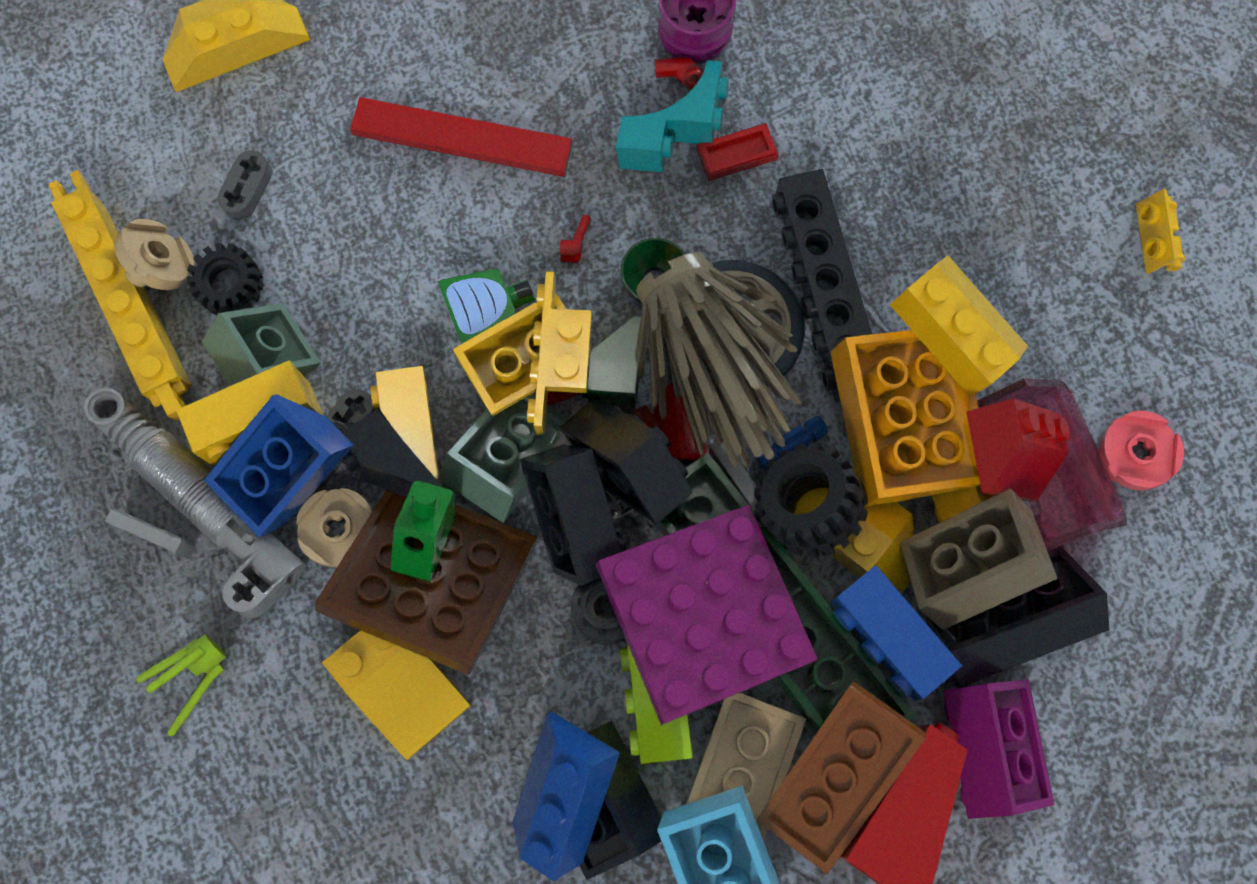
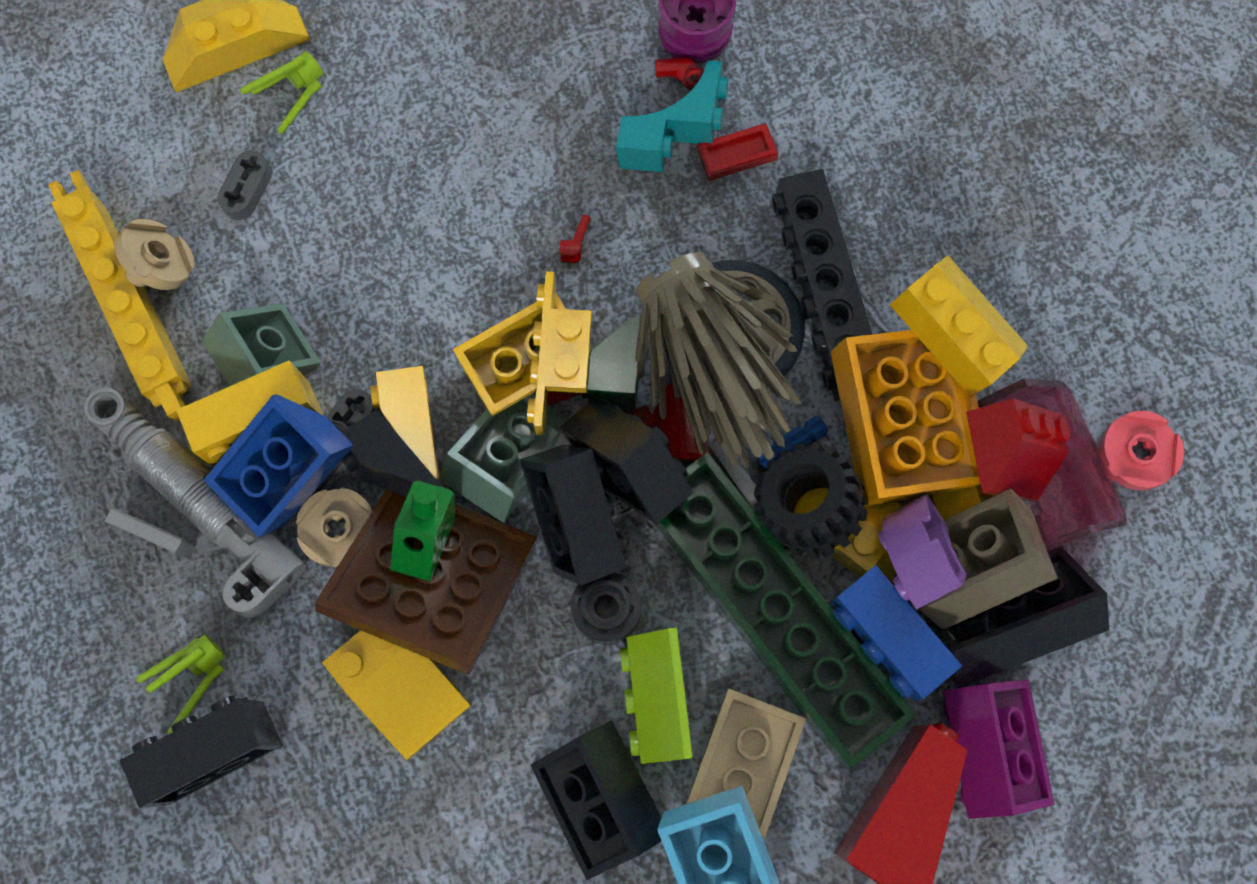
black tyre [186,243,264,316] -> none
red tile [350,97,573,177] -> none
torso [437,269,535,344] -> none
blue slope [512,712,620,881] -> none
magenta plate [595,505,818,725] -> none
dark green piece [621,238,686,304] -> none
dark orange plate [756,681,927,874] -> none
yellow hinge [1136,189,1186,274] -> none
none -> black brick [119,695,283,808]
none -> lime plant [240,51,324,134]
none -> medium lavender brick [878,493,967,610]

